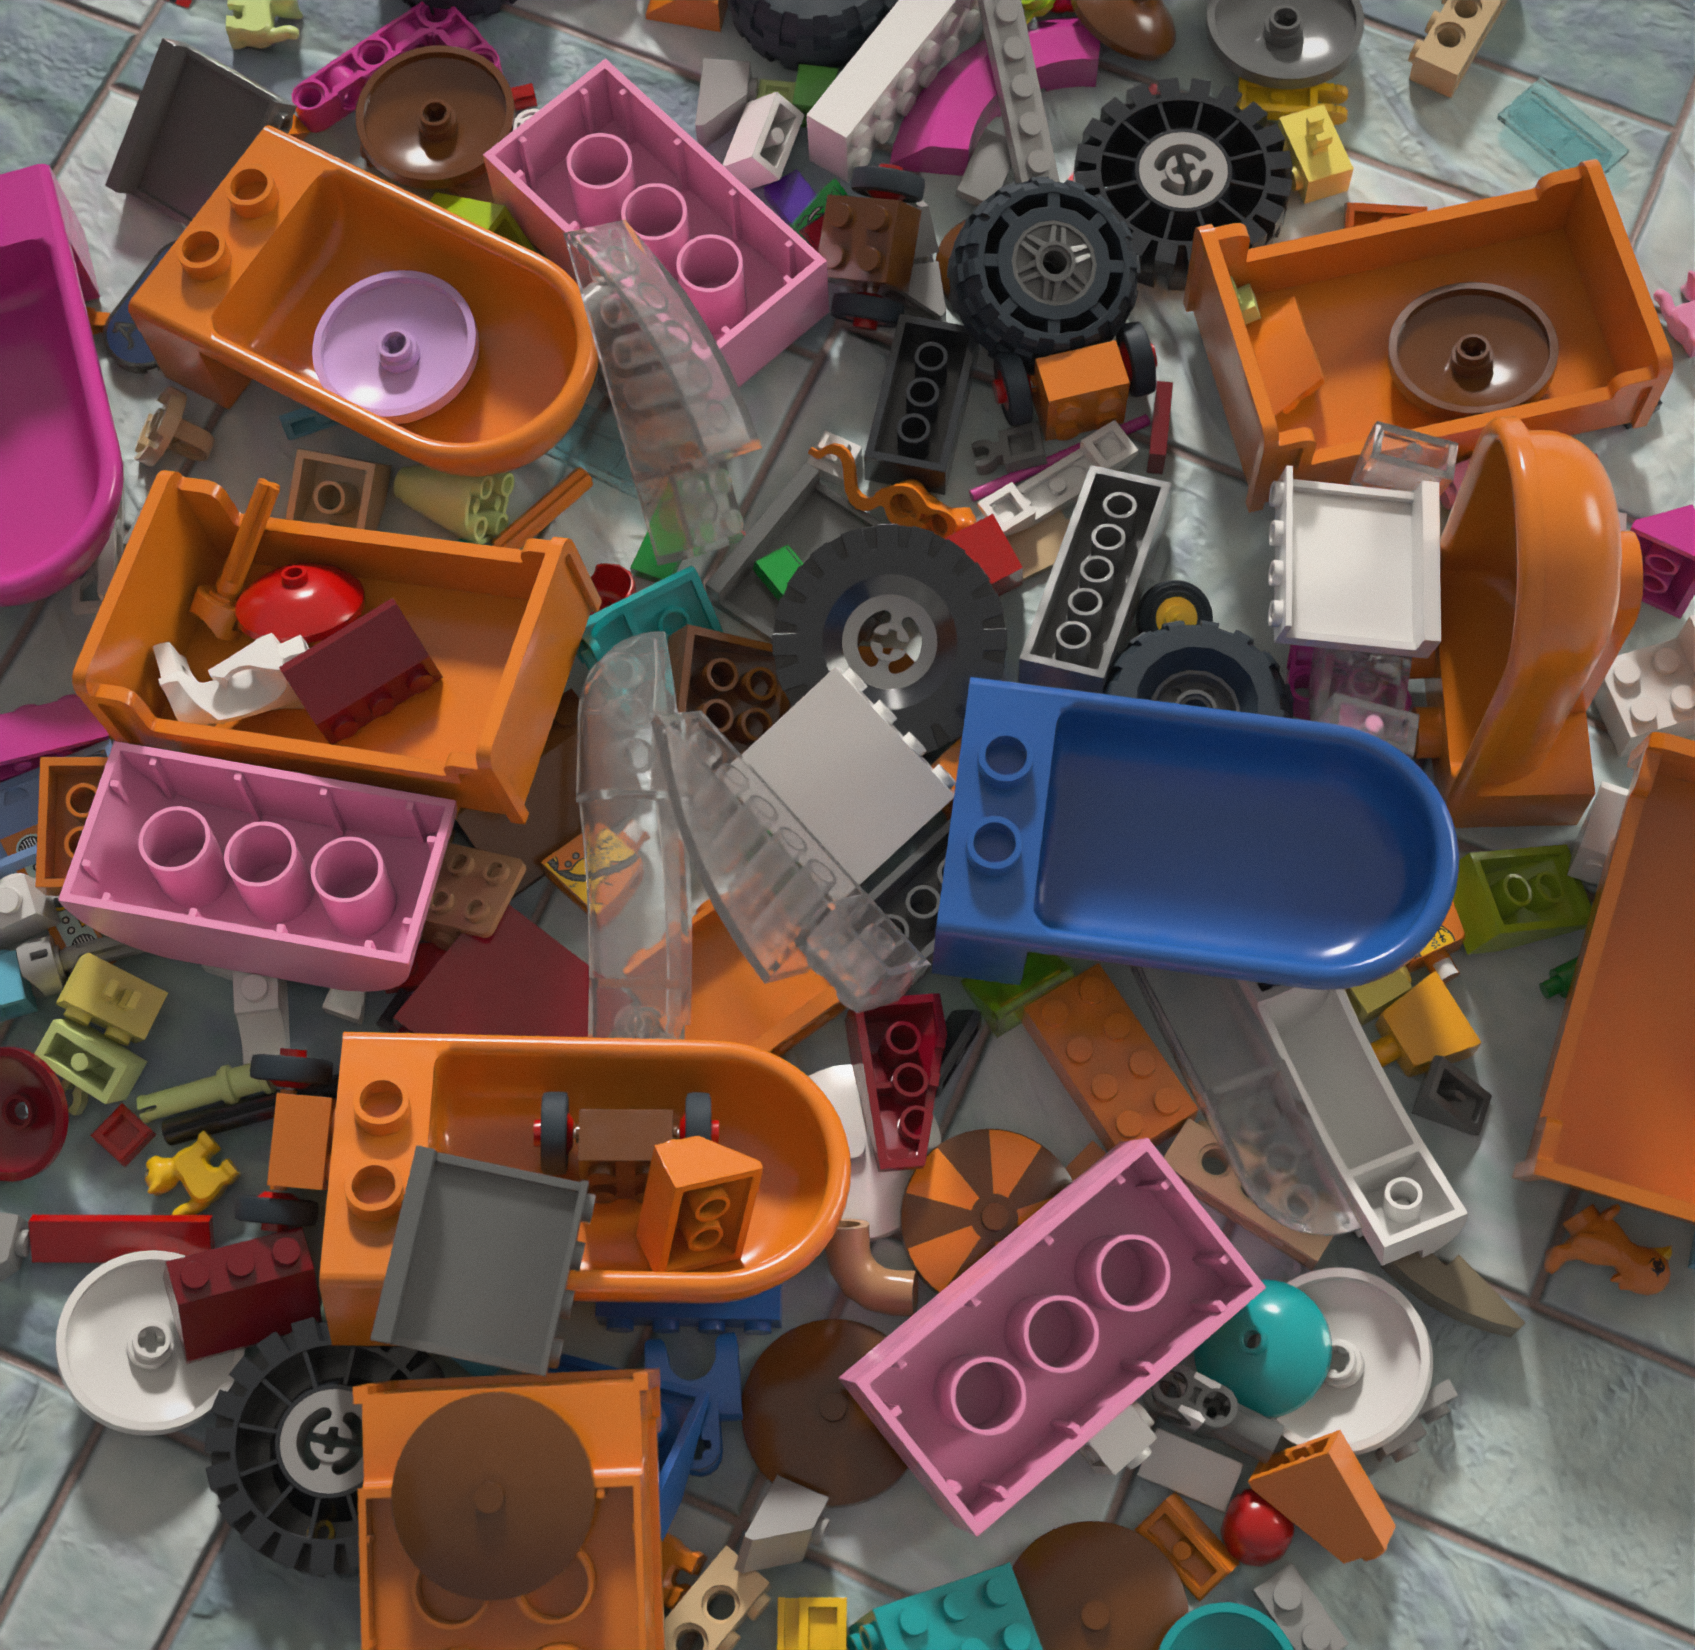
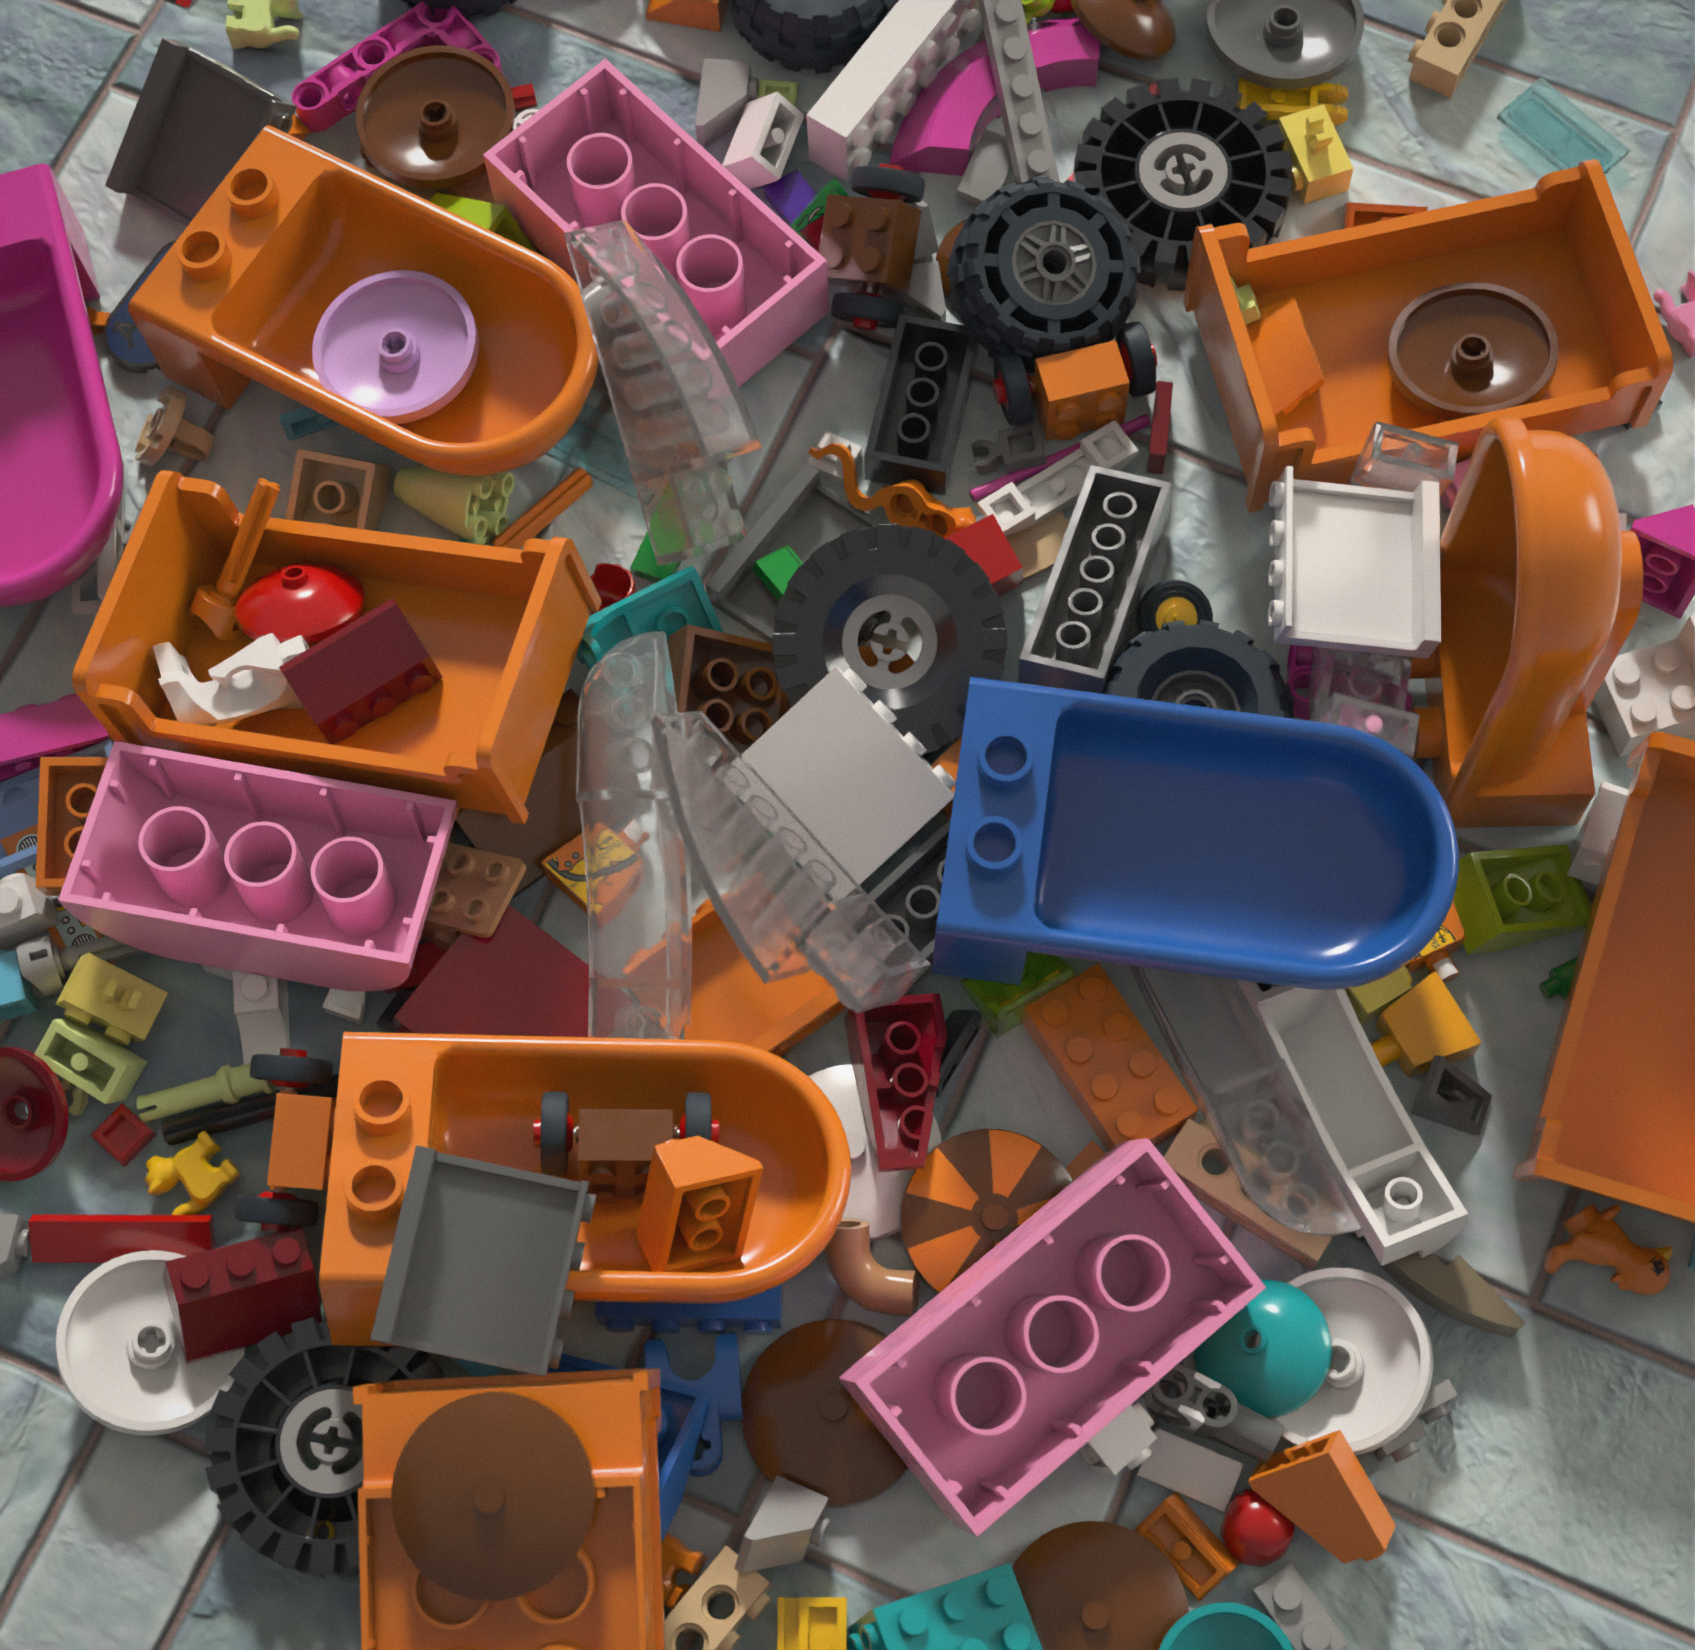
bright green brick [792,64,838,128] -> none

